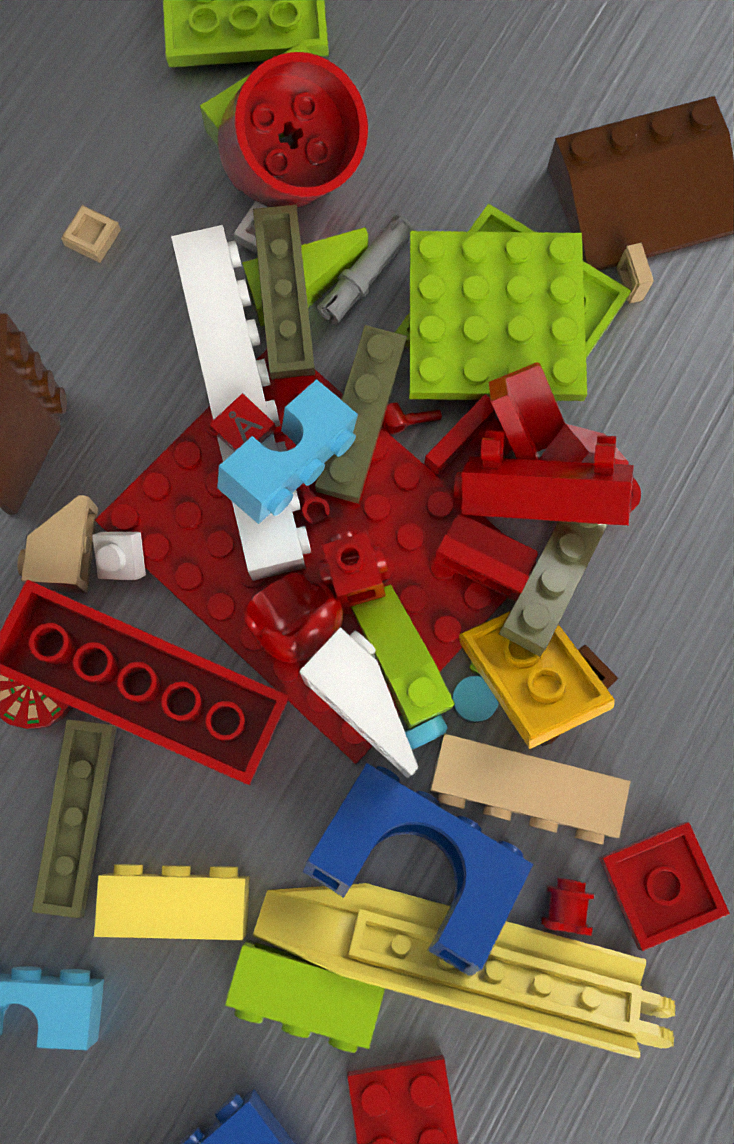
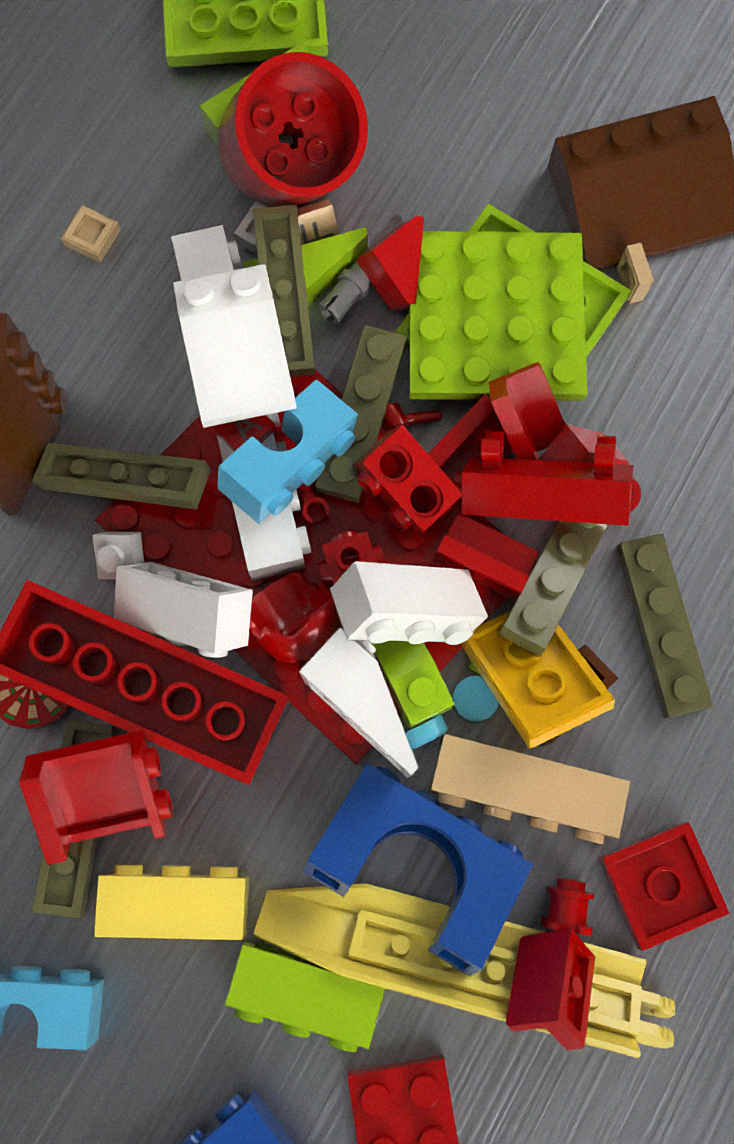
tan slope [17,495,98,593] -> none
none -> red panel [19,730,173,865]
none -> olive plate [32,443,211,509]
none -> white brick [114,562,252,657]
none -> white slope [173,264,297,428]
none -> tan tile [297,199,339,245]
none -> white brick [330,561,488,645]
none -> red brick [352,425,463,532]
none -> red slope [355,215,424,311]
none -> red panel [505,928,595,1050]
none -> olive plate [617,533,713,719]

